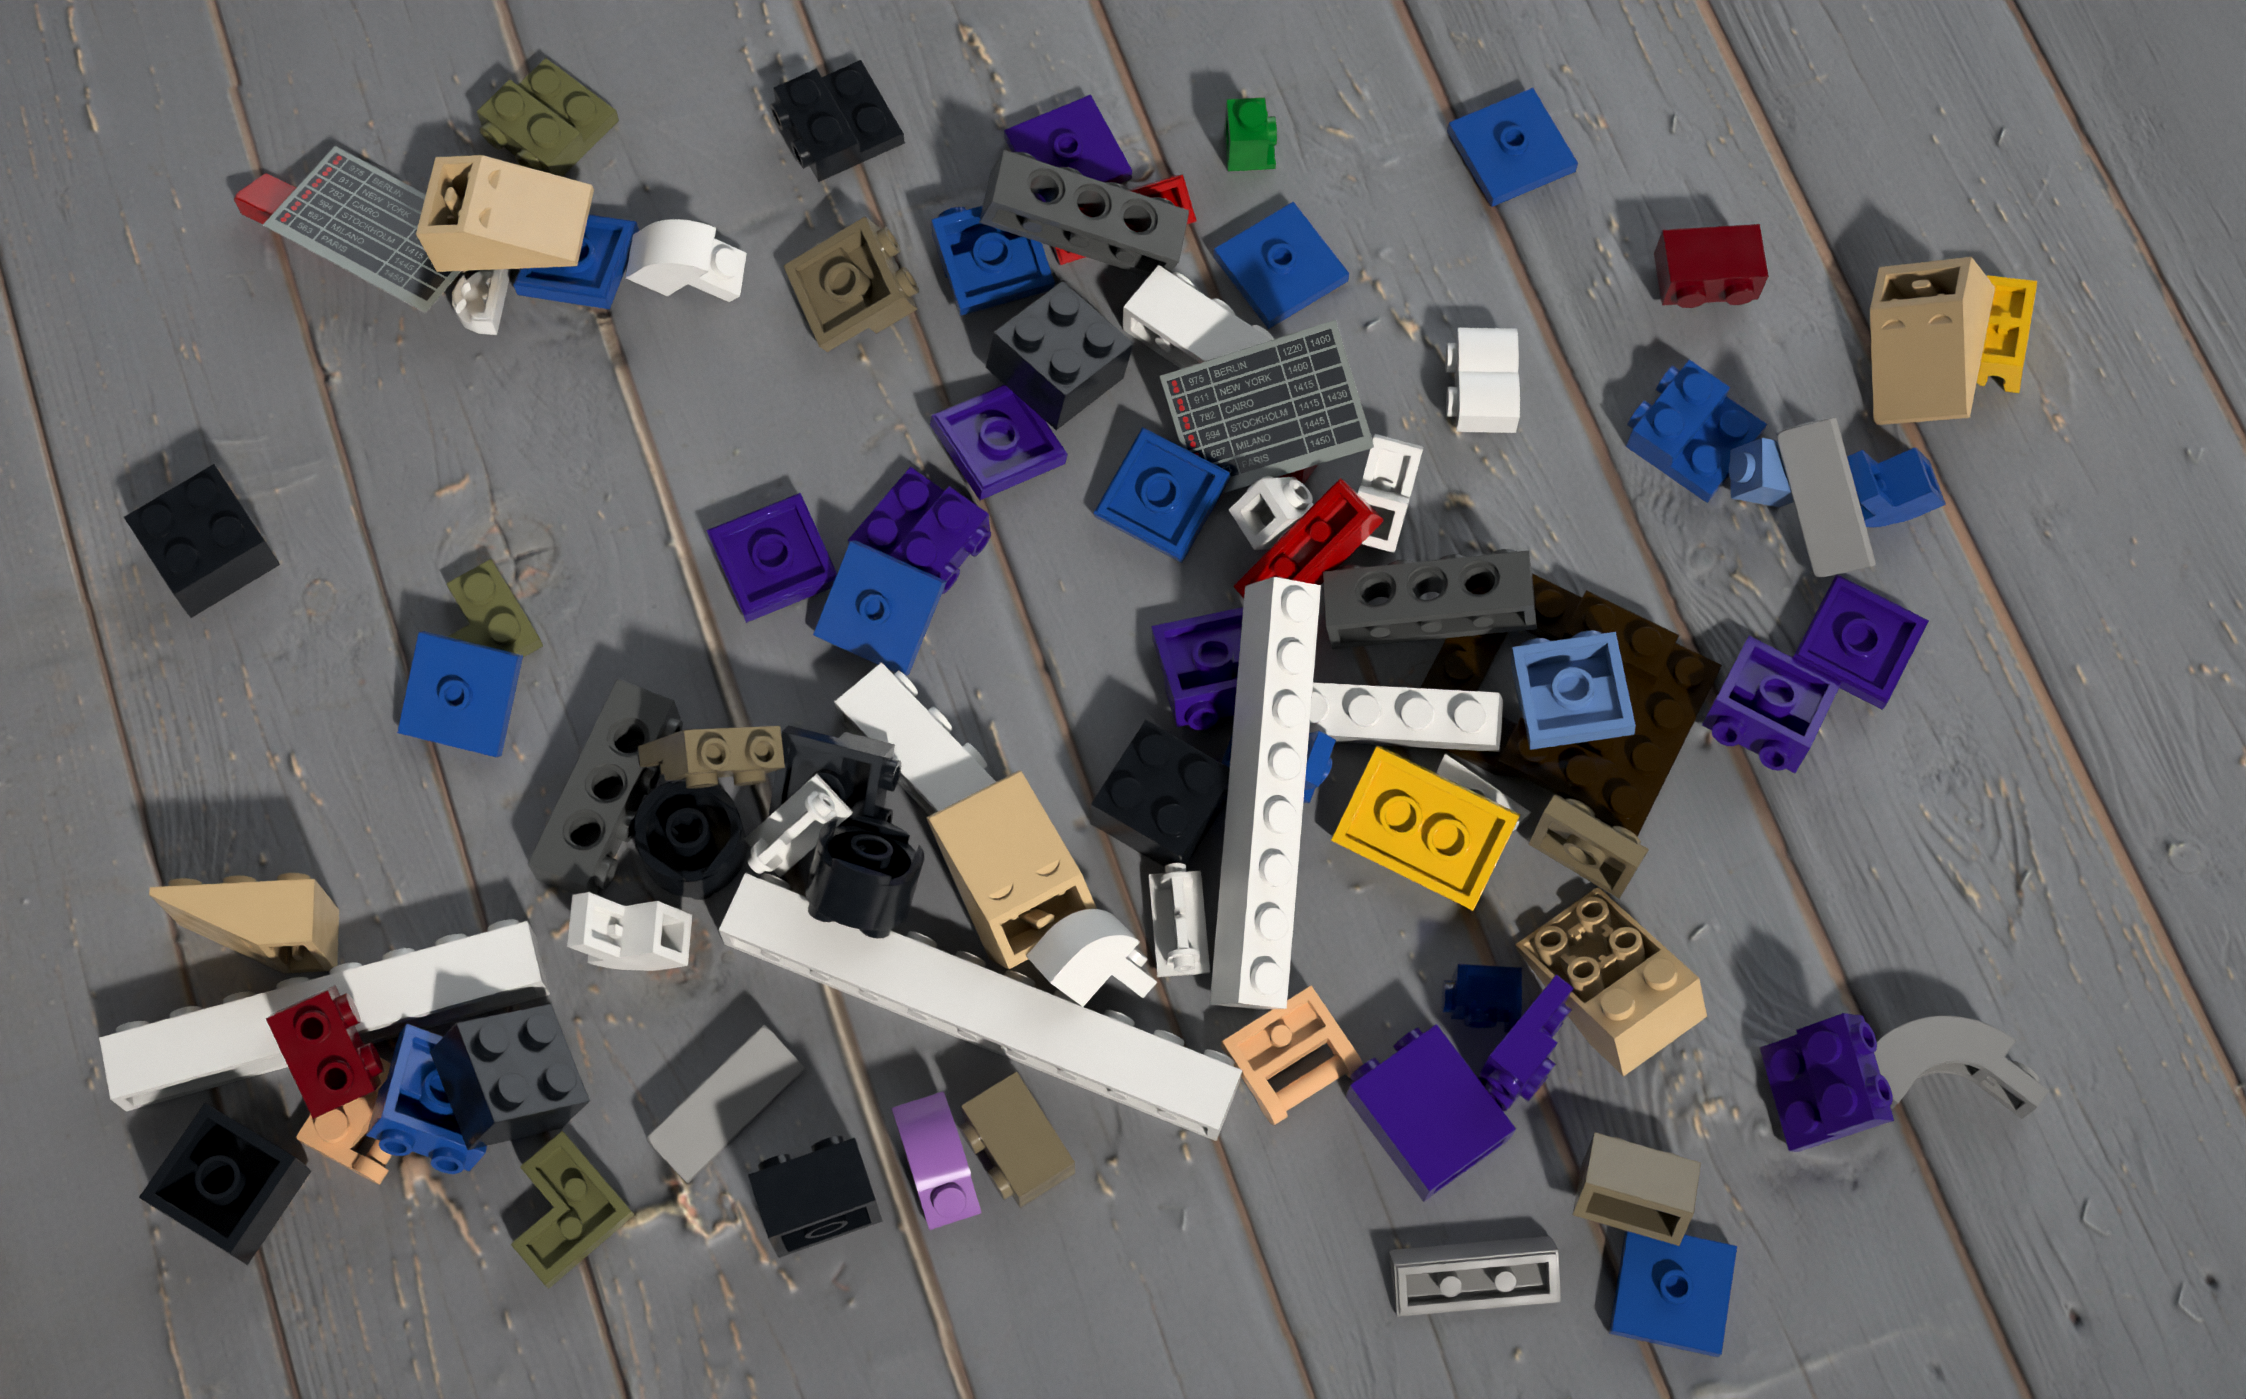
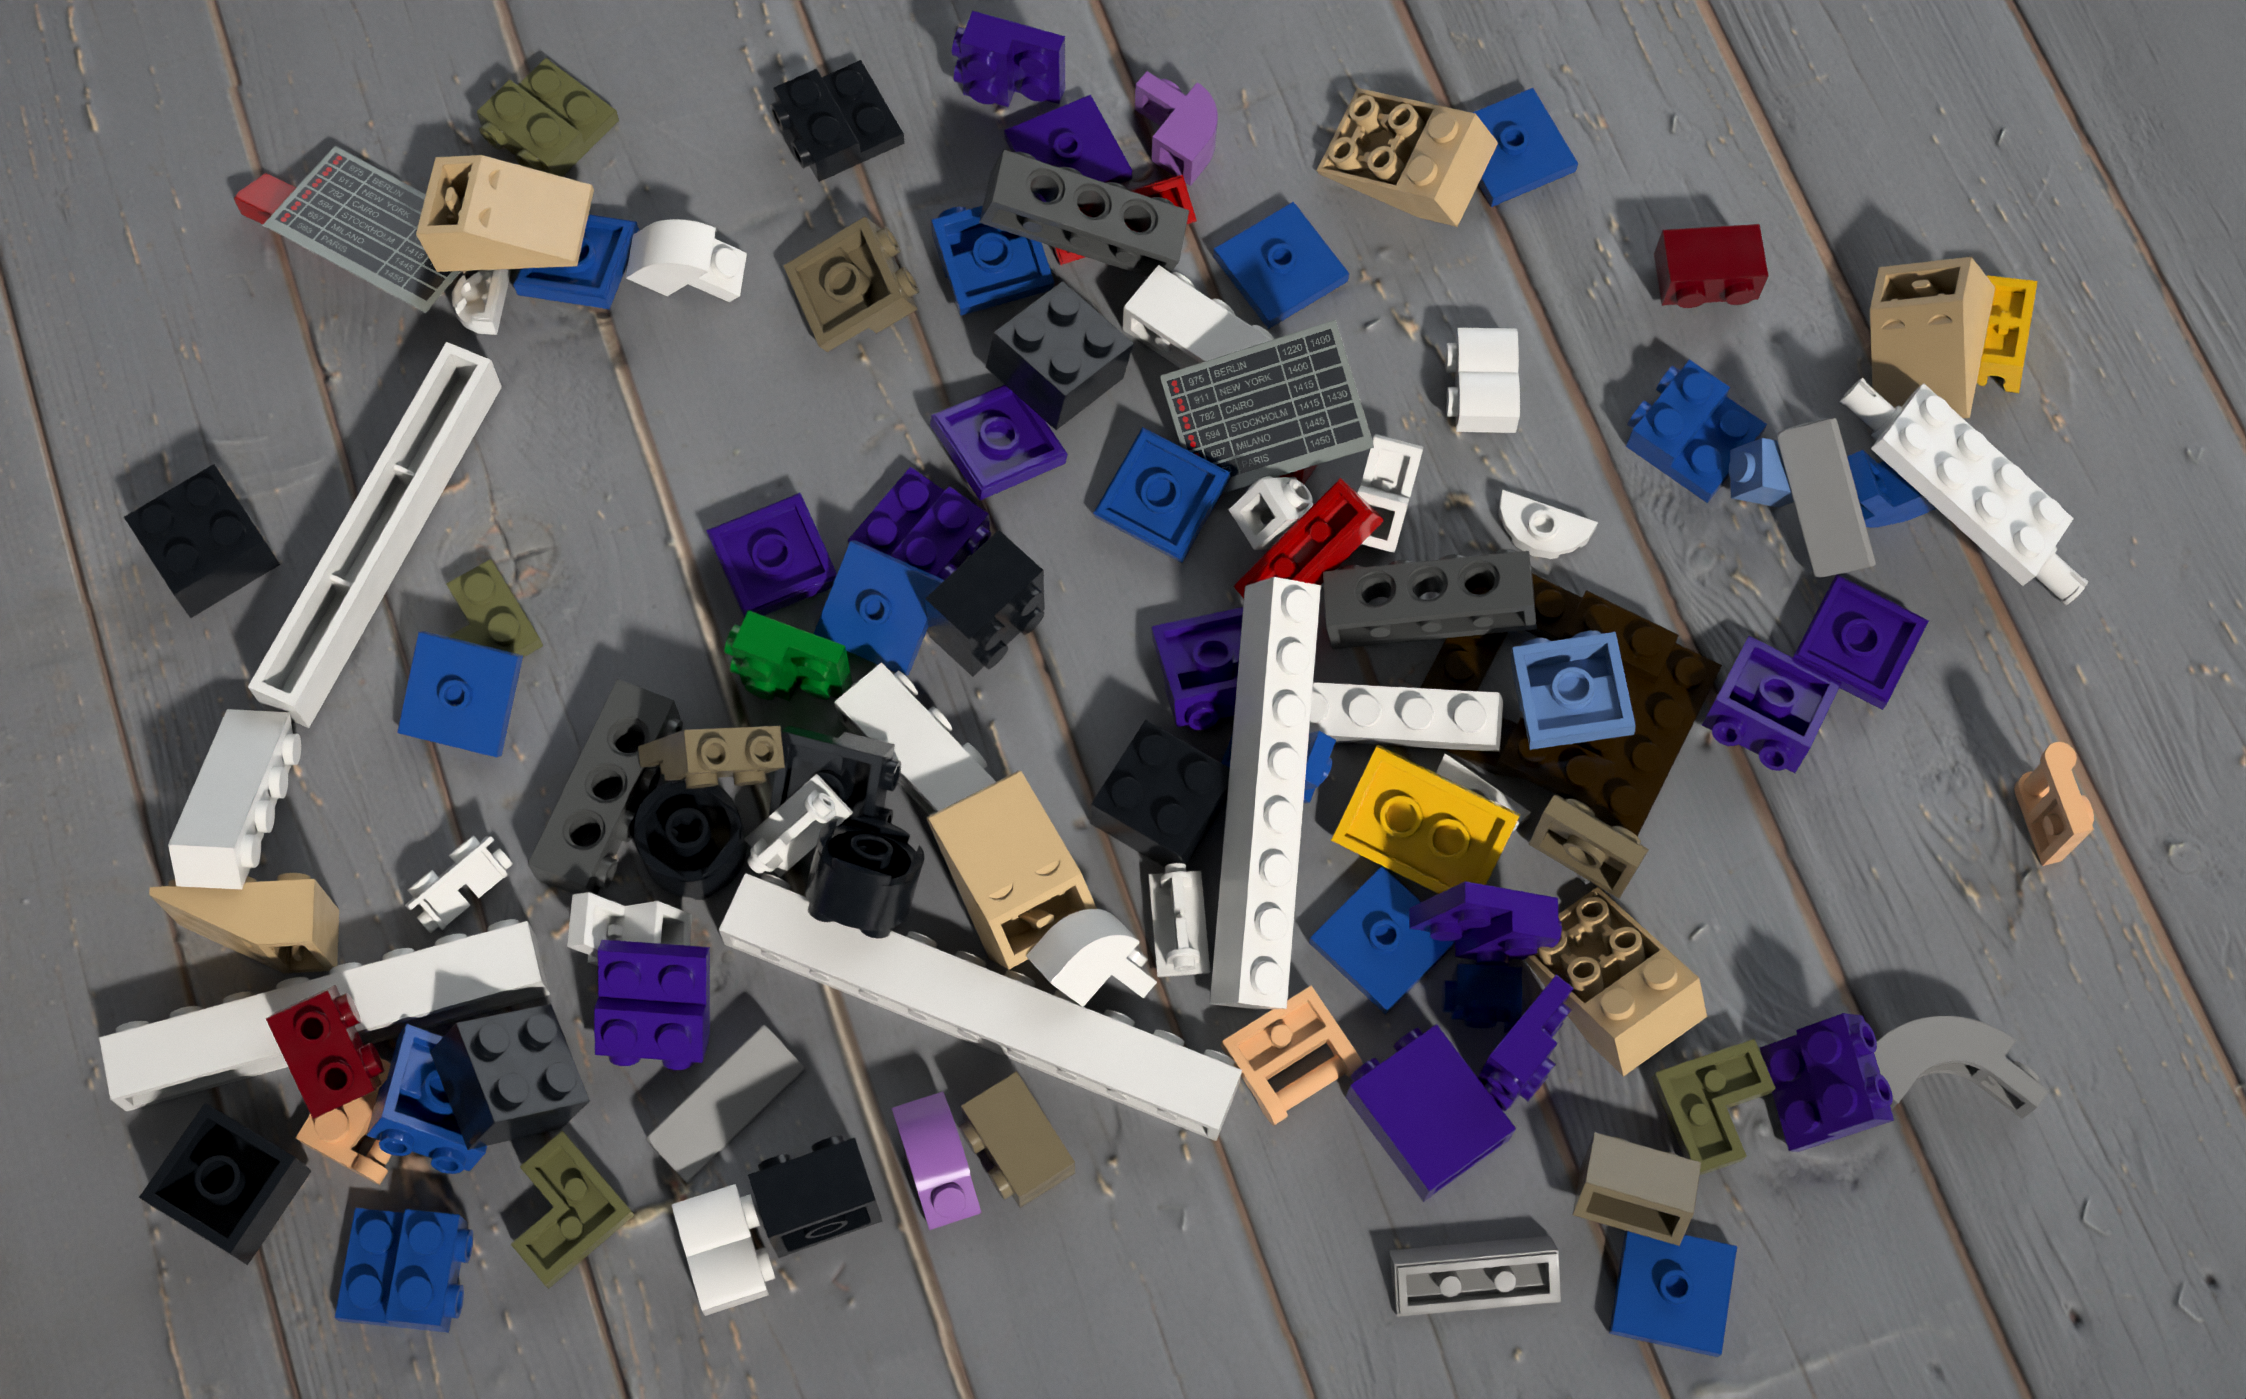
green brick [1224,97,1277,172] -> none
none -> white brick [168,709,301,890]
none -> white brick [248,342,502,728]
none -> blue plate [335,1208,473,1333]
none -> white hinge [405,835,513,934]
none -> dark purple plate [594,939,710,1070]
none -> white brick [671,1184,776,1316]
none -> green plate [724,610,853,701]
none -> black brick [925,530,1045,677]
none -> dark purple plate [952,11,1065,107]
none -> medium lavender brick [1135,71,1218,186]
none -> blue plate [1309,866,1455,1015]
none -> tan slope [1316,88,1498,227]
none -> dark purple plate [1409,881,1562,969]
none -> white plate [1498,490,1598,559]
none -> olive plate [1651,1039,1776,1176]
none -> white plate [1840,377,2088,605]
none -> light nougat plate [2014,742,2094,866]

